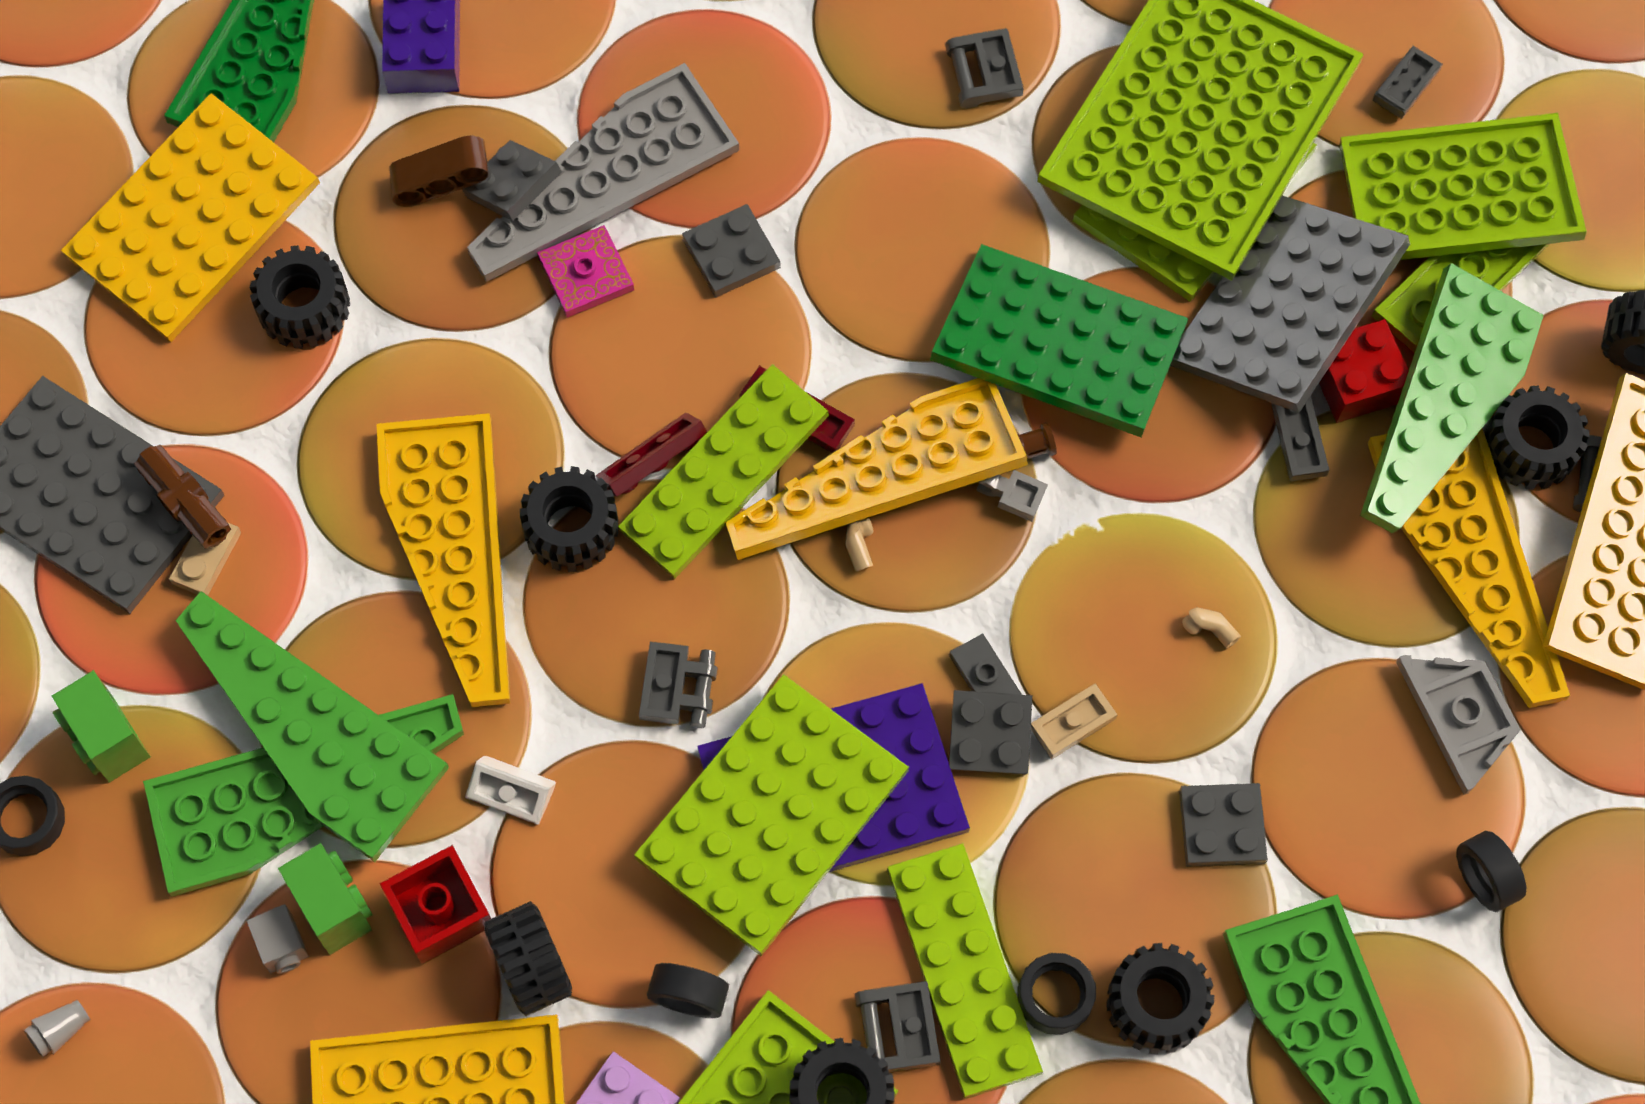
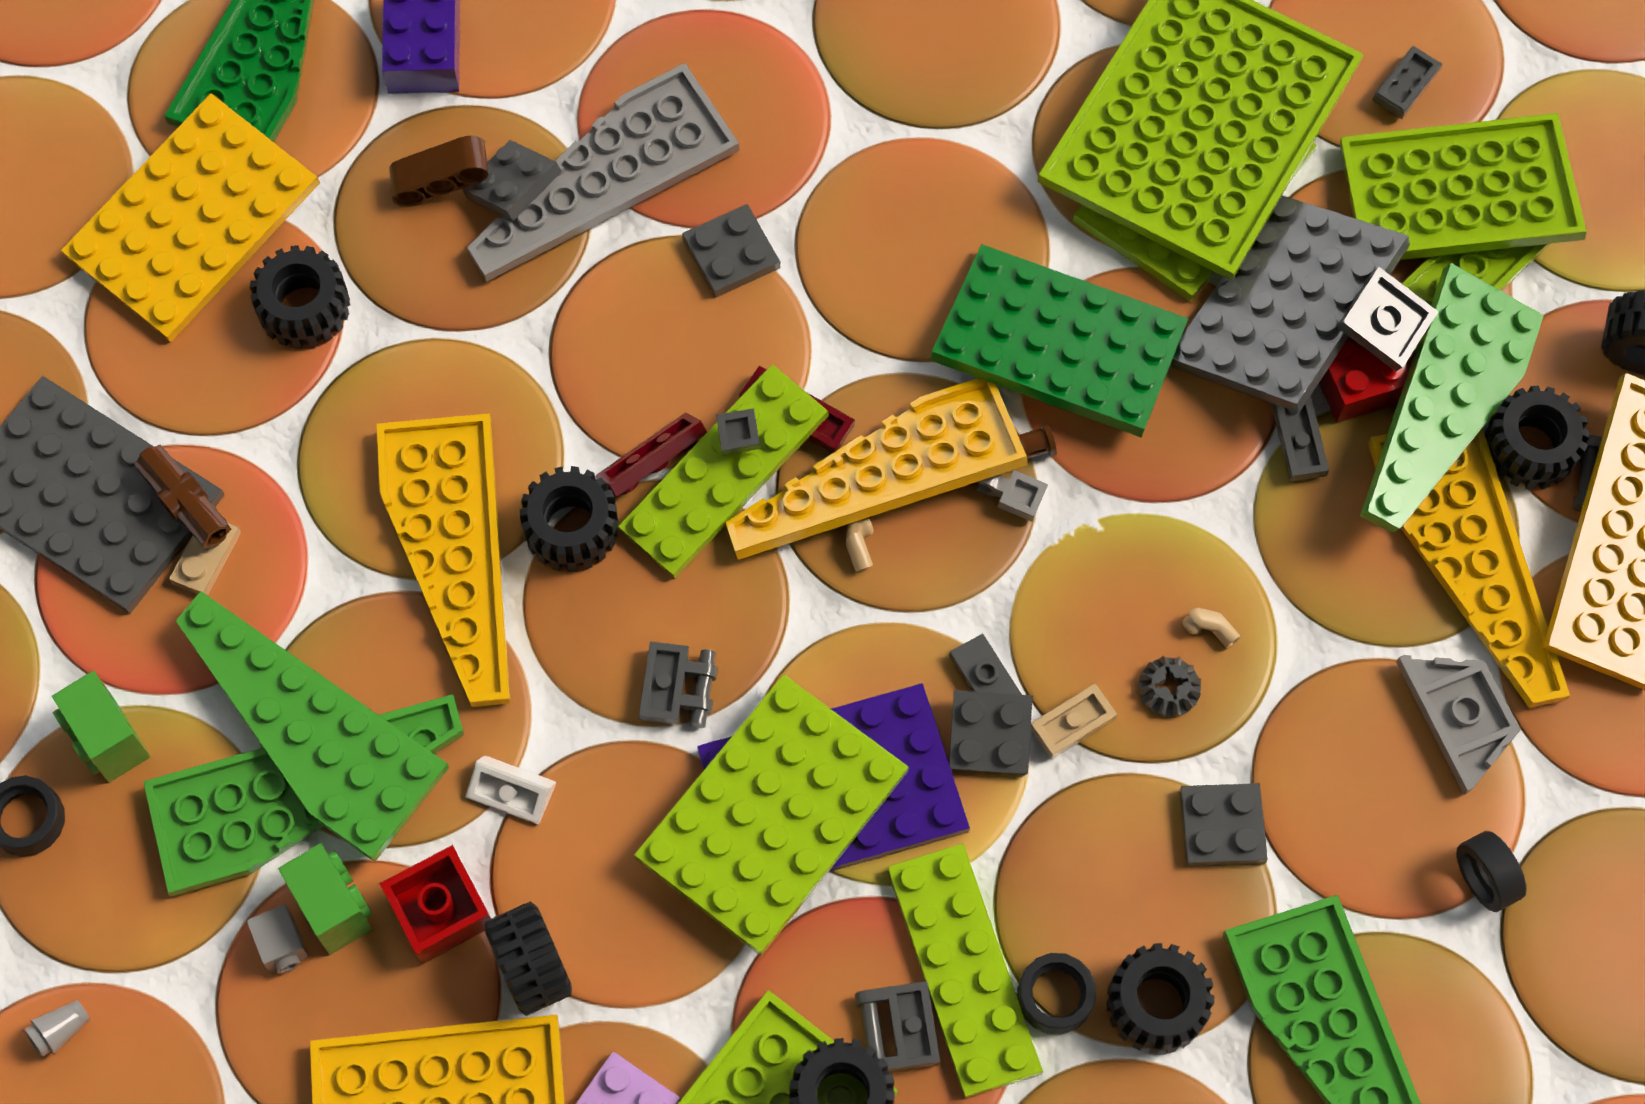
dark pink plate [537,225,634,318] -> none
black tyre [647,963,729,1018] -> none
dark grey plate [945,28,1024,109] -> none
none -> dark grey plate [716,408,761,455]
none -> dark grey gear [1139,655,1201,717]
none -> plate [1336,267,1438,372]

